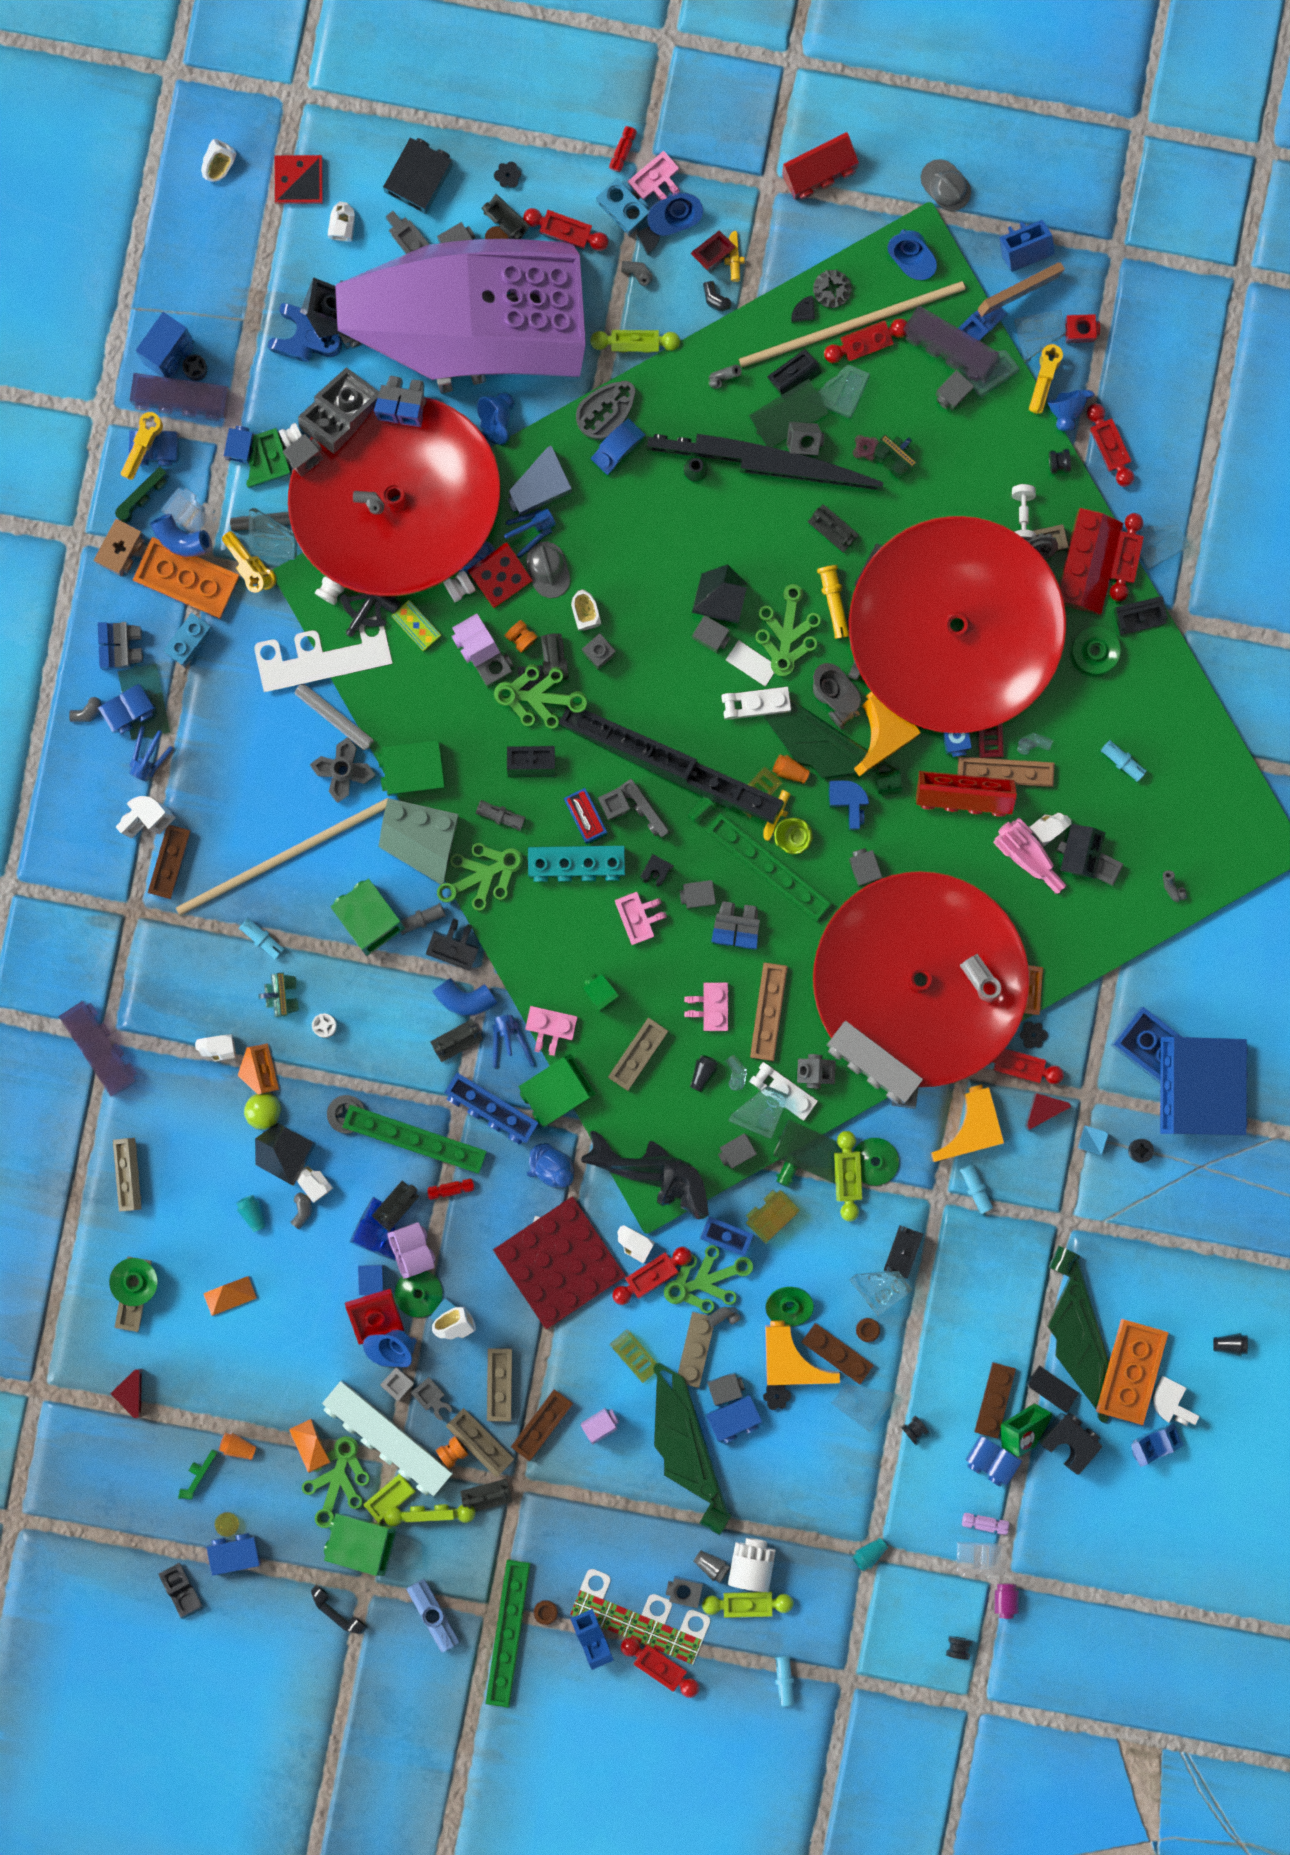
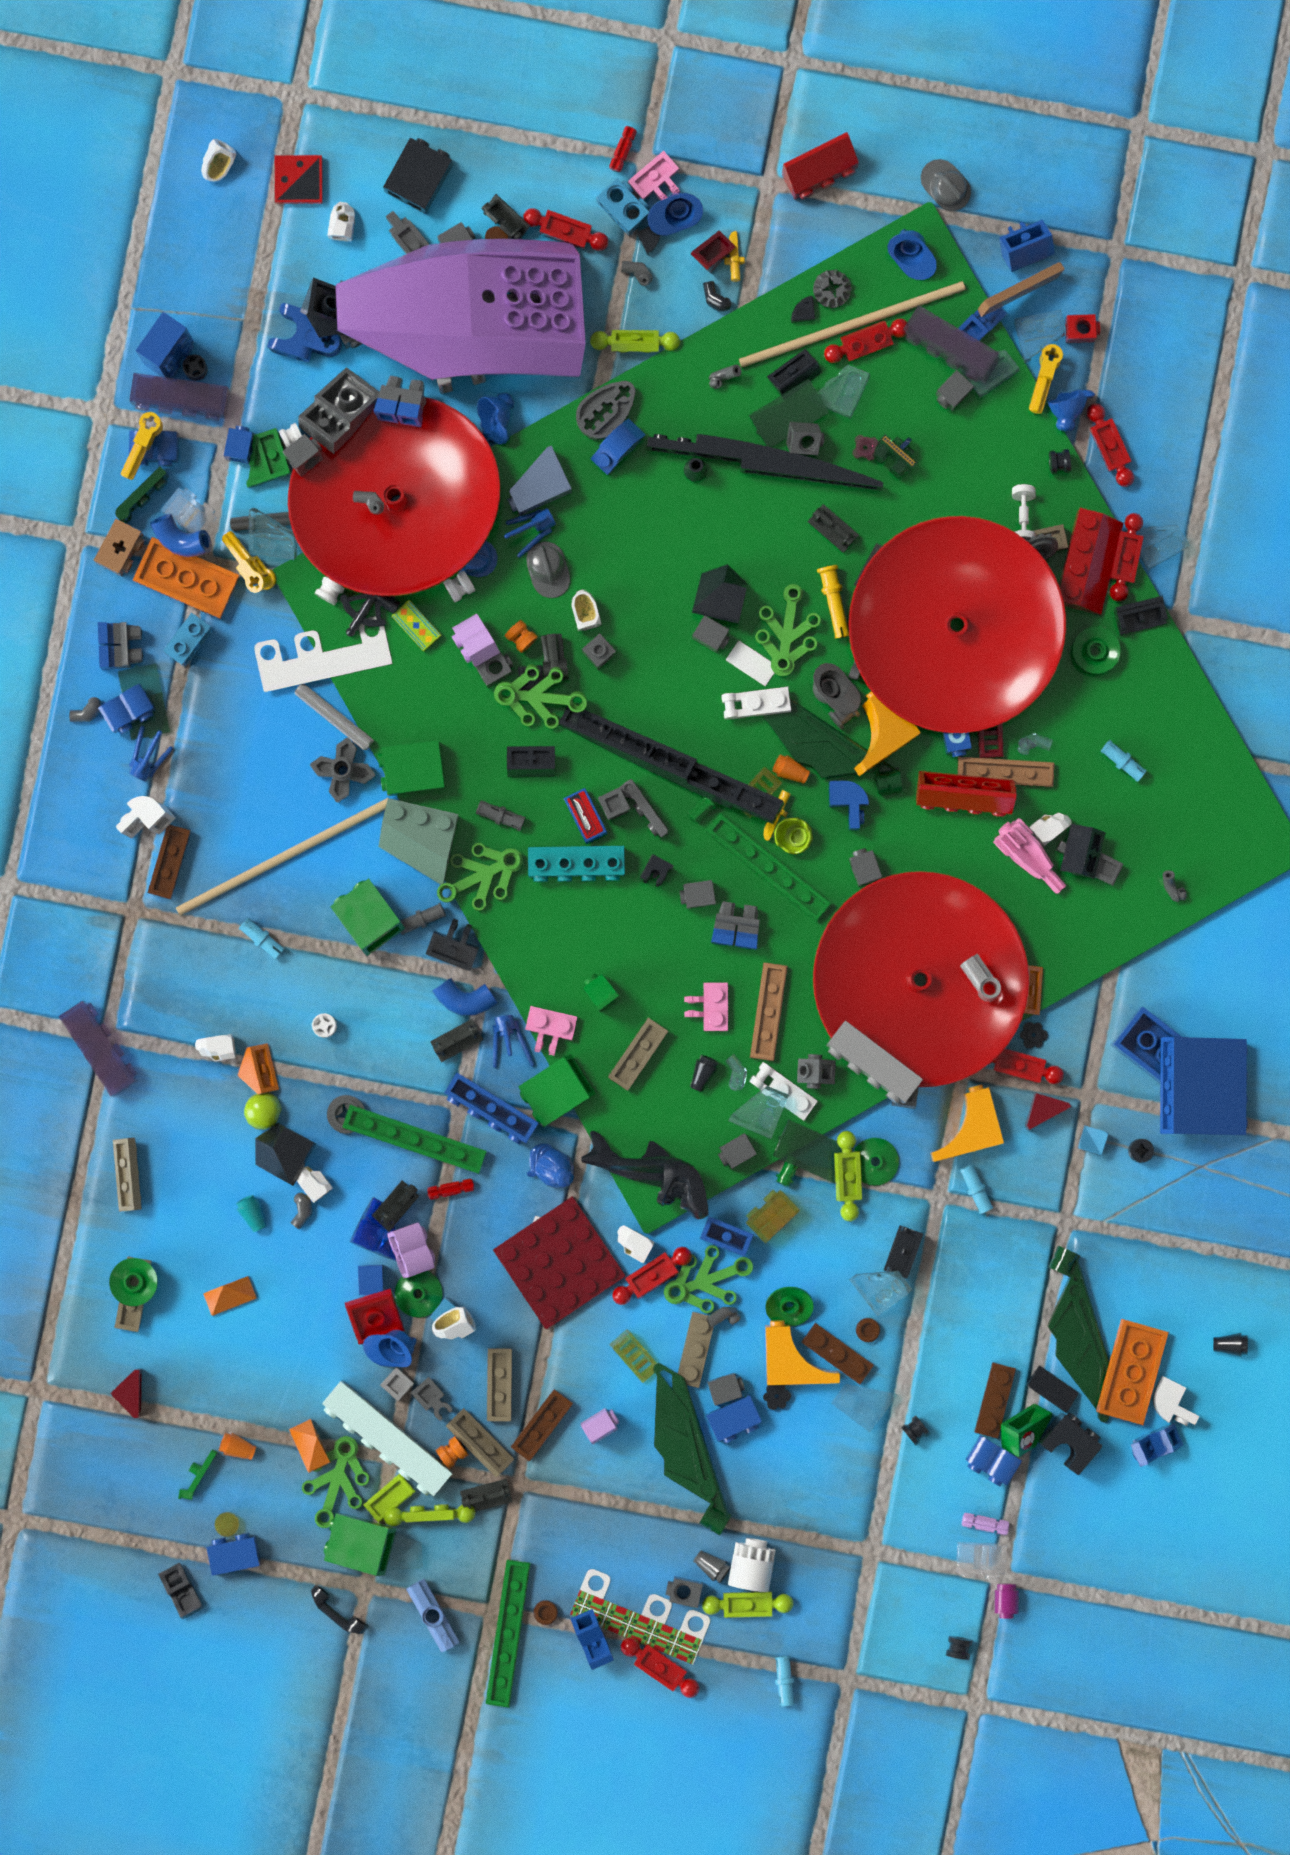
clear green hips [258,972,299,1017] -> none
red tile [468,542,533,608] -> none
black plant [494,162,521,188] -> none
bright pink hinge [615,892,667,945] -> none
teal cone [852,1537,888,1572] -> none

